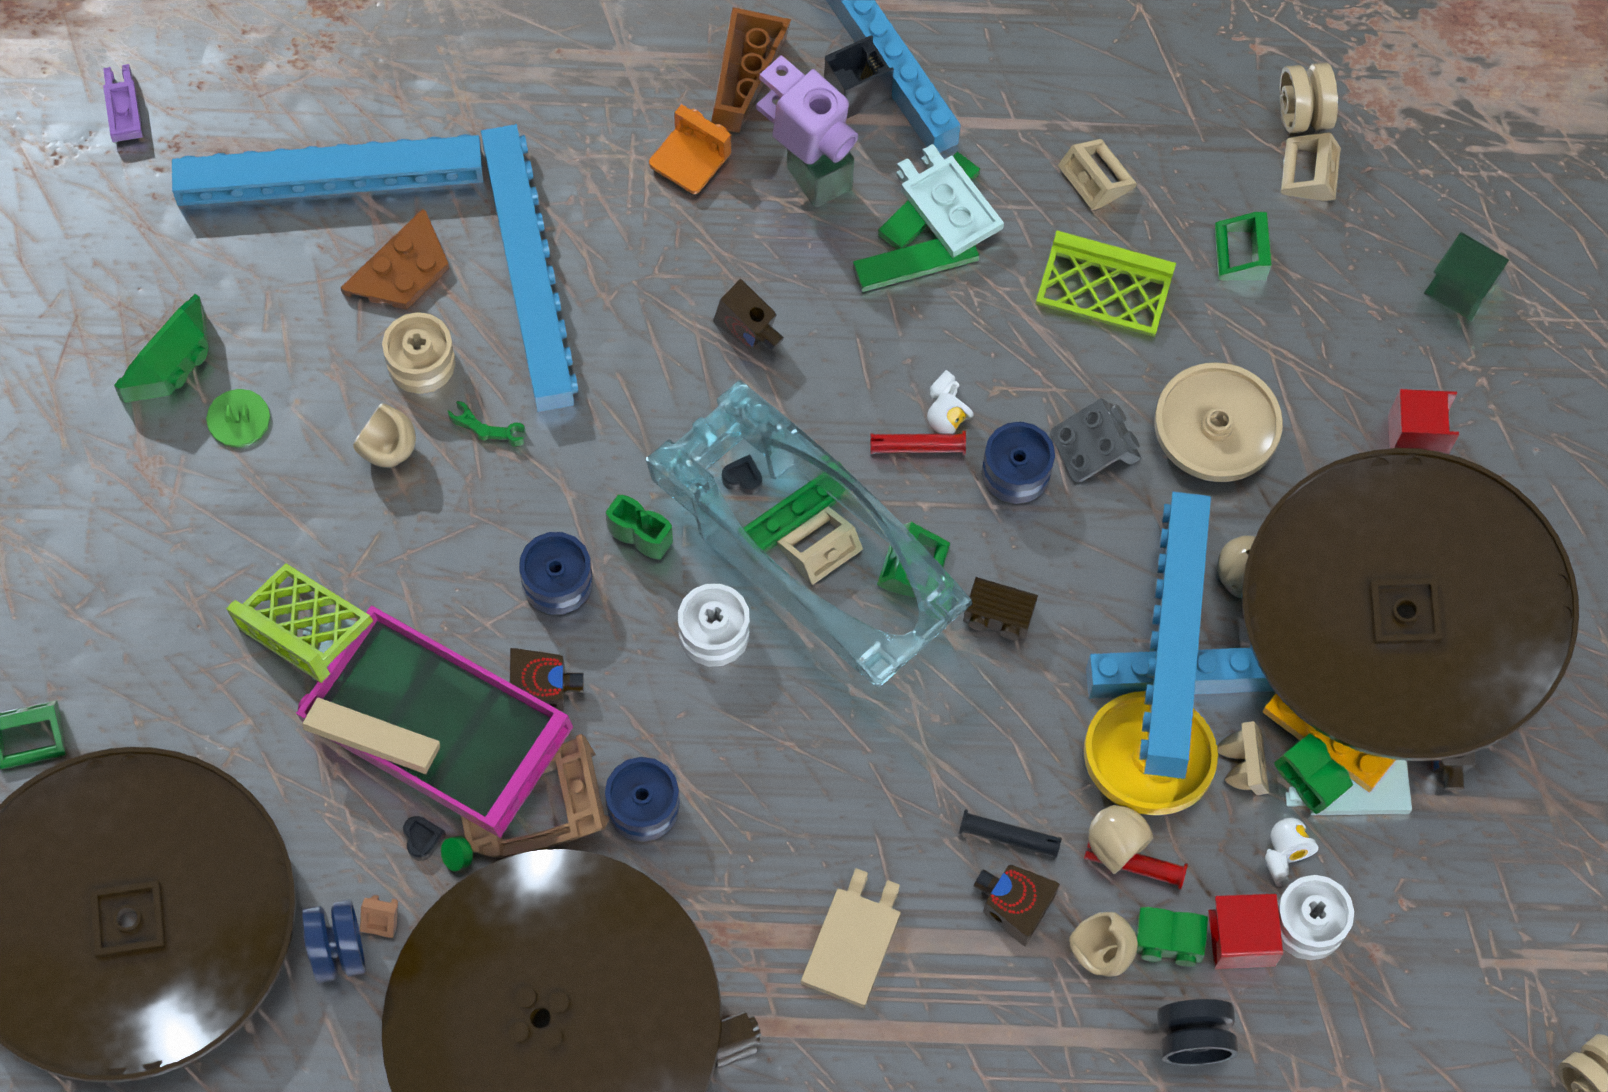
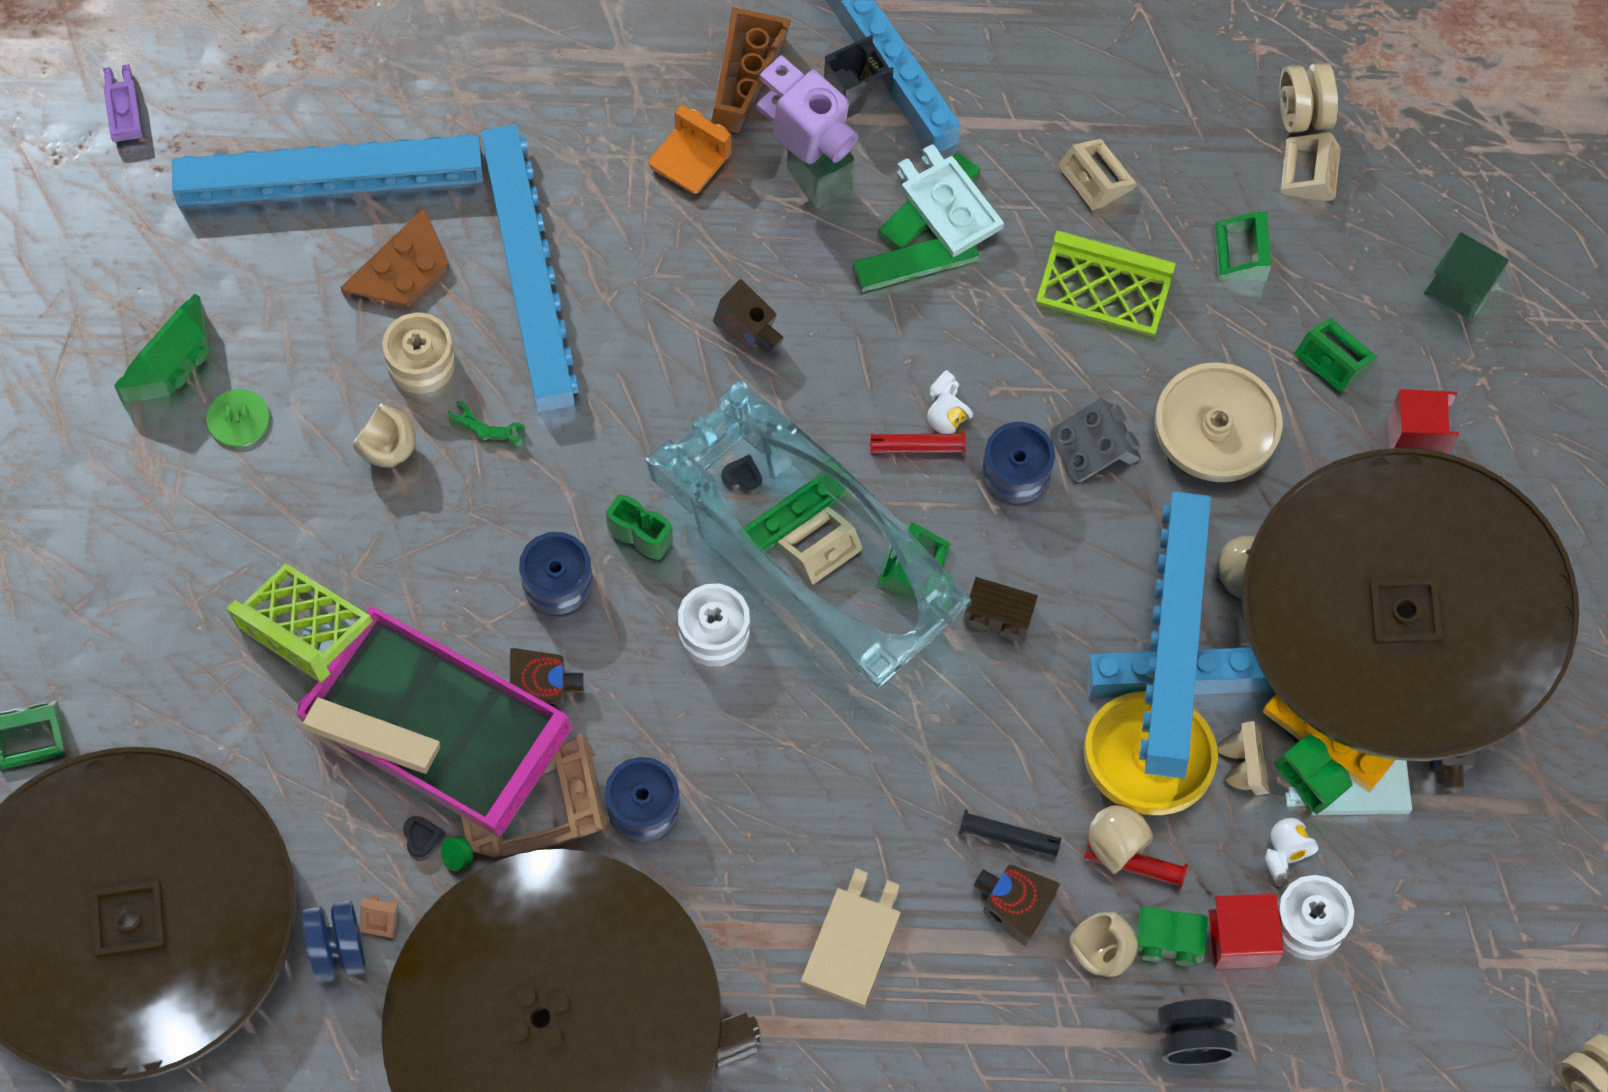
none -> green tile [1294,317,1378,393]

